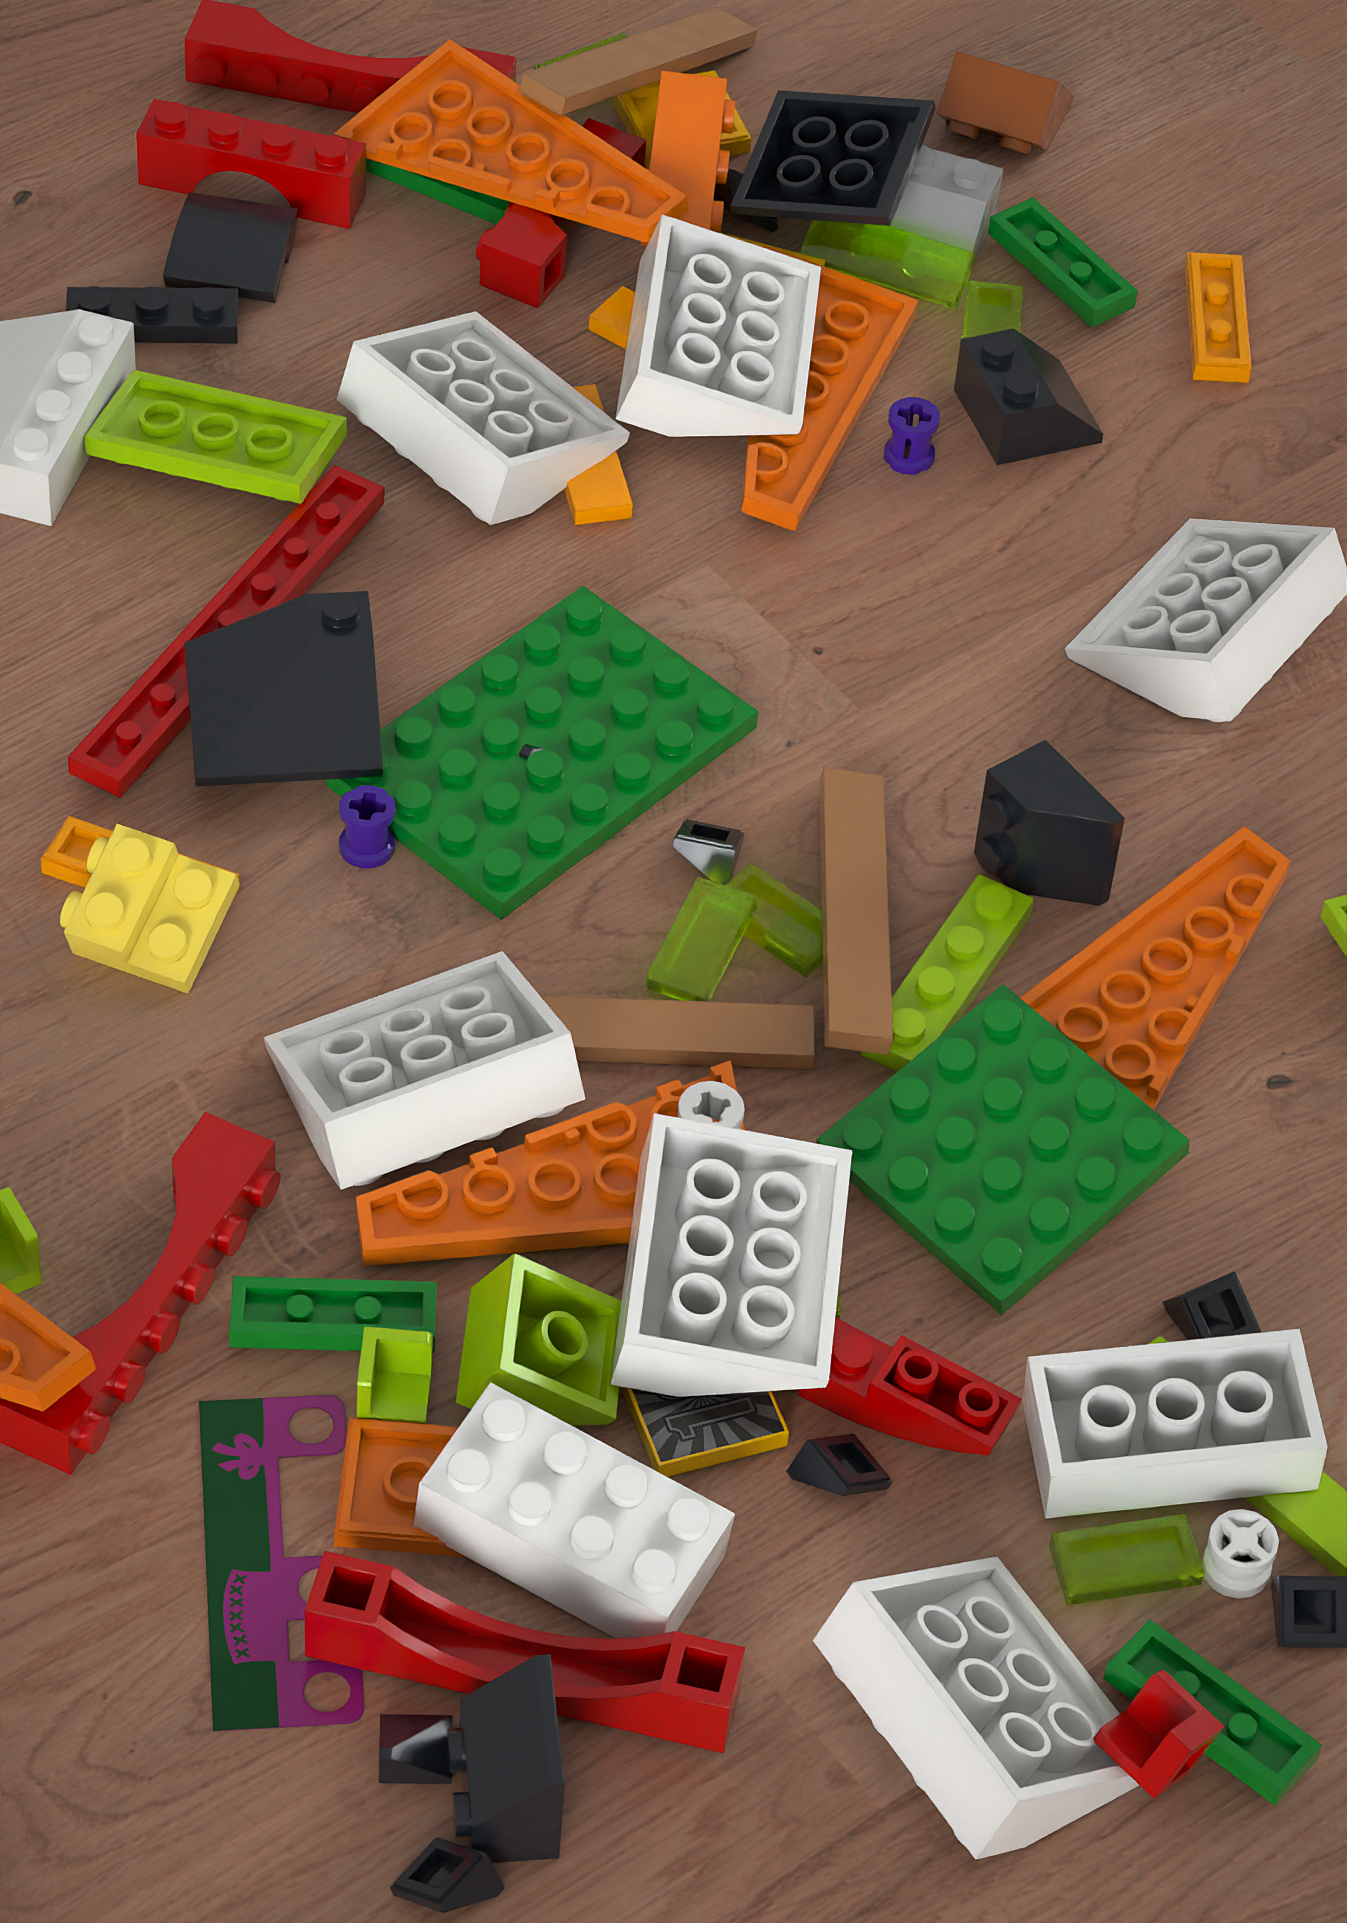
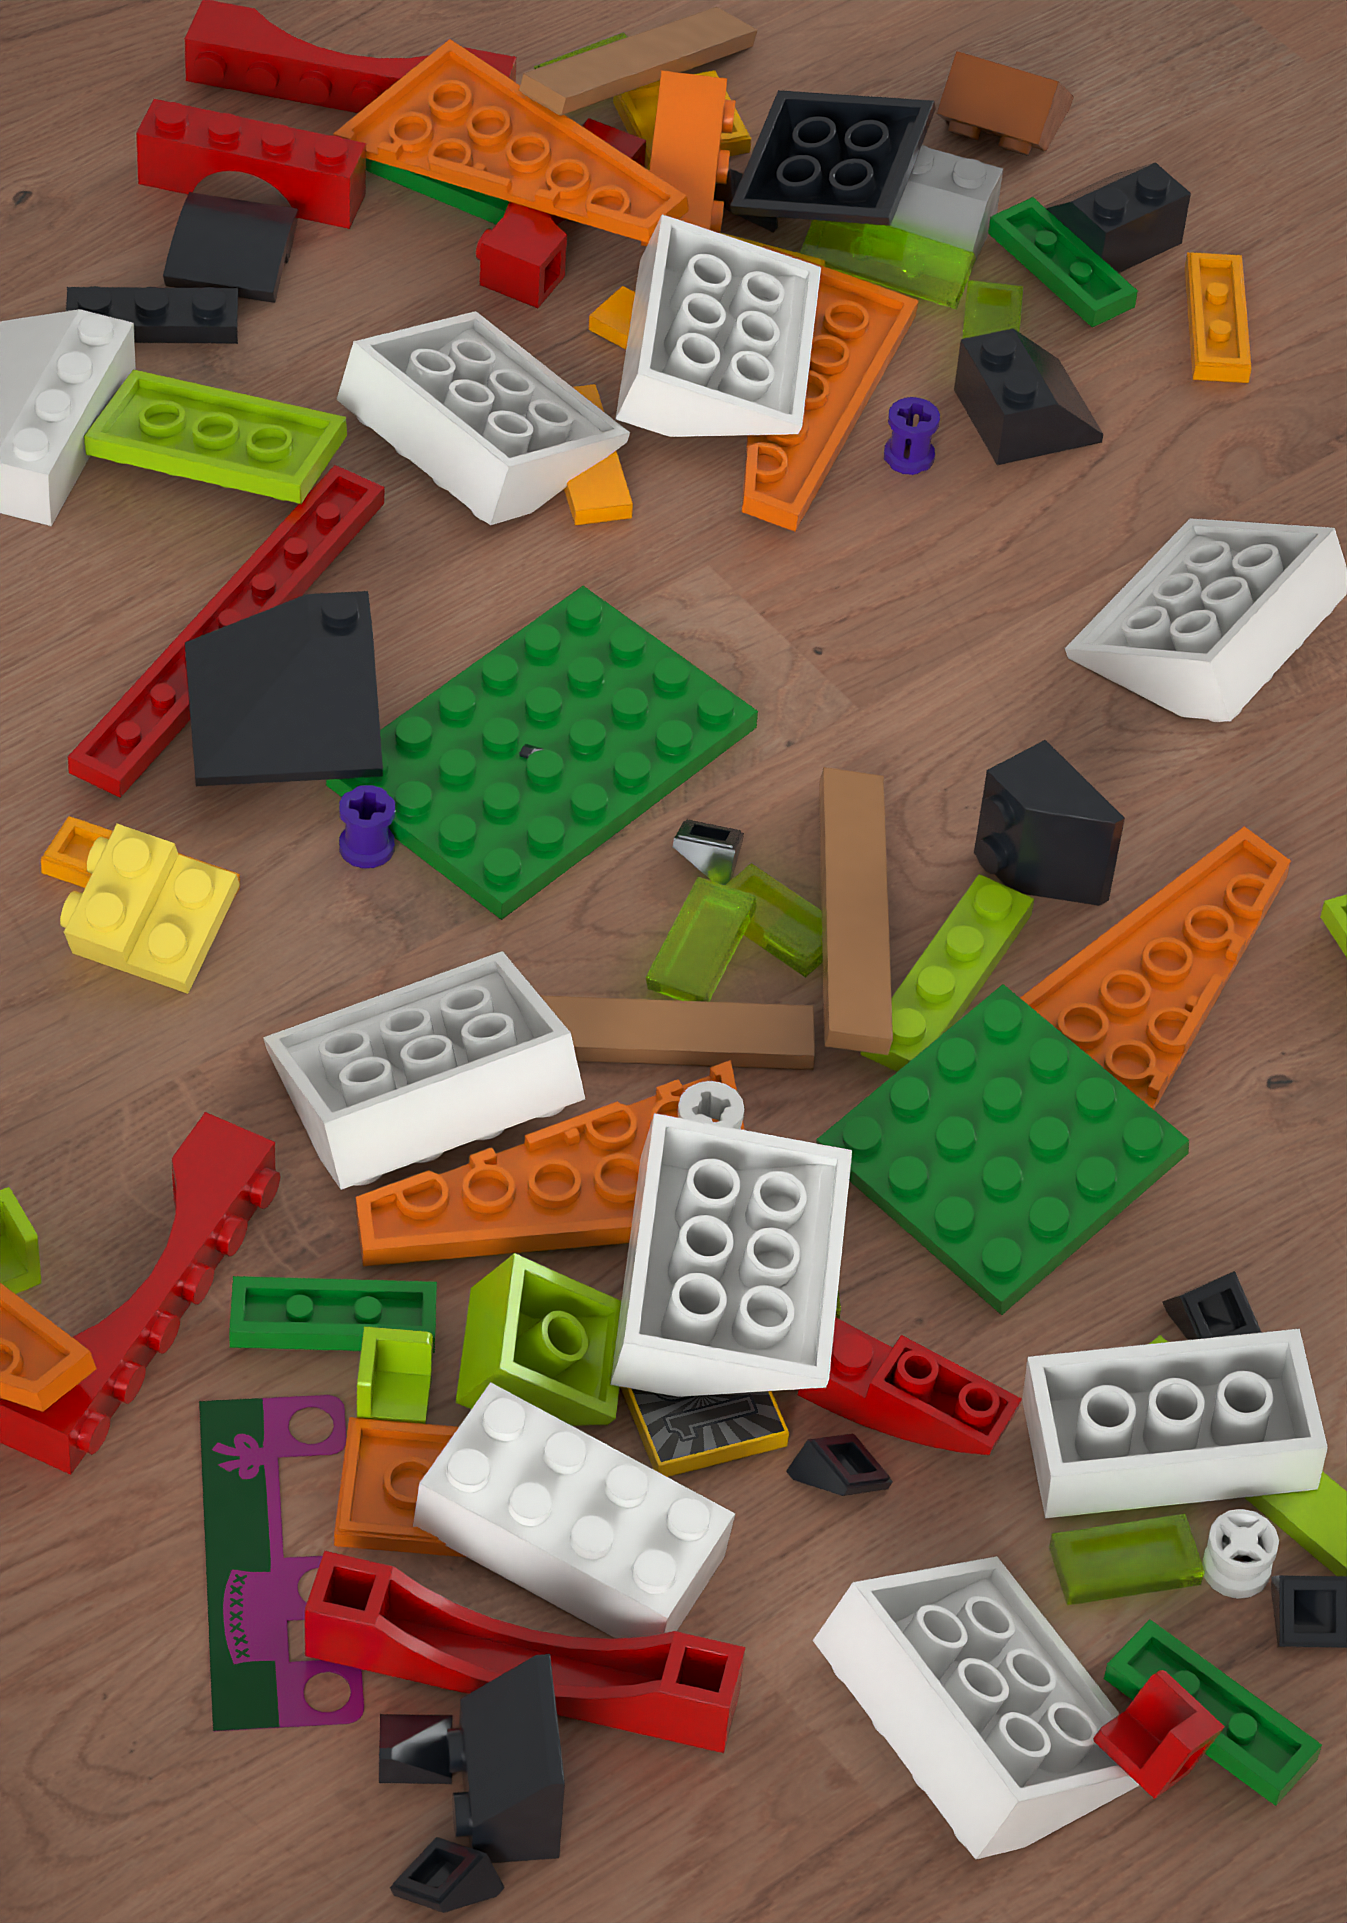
none -> black slope [1044,162,1191,273]

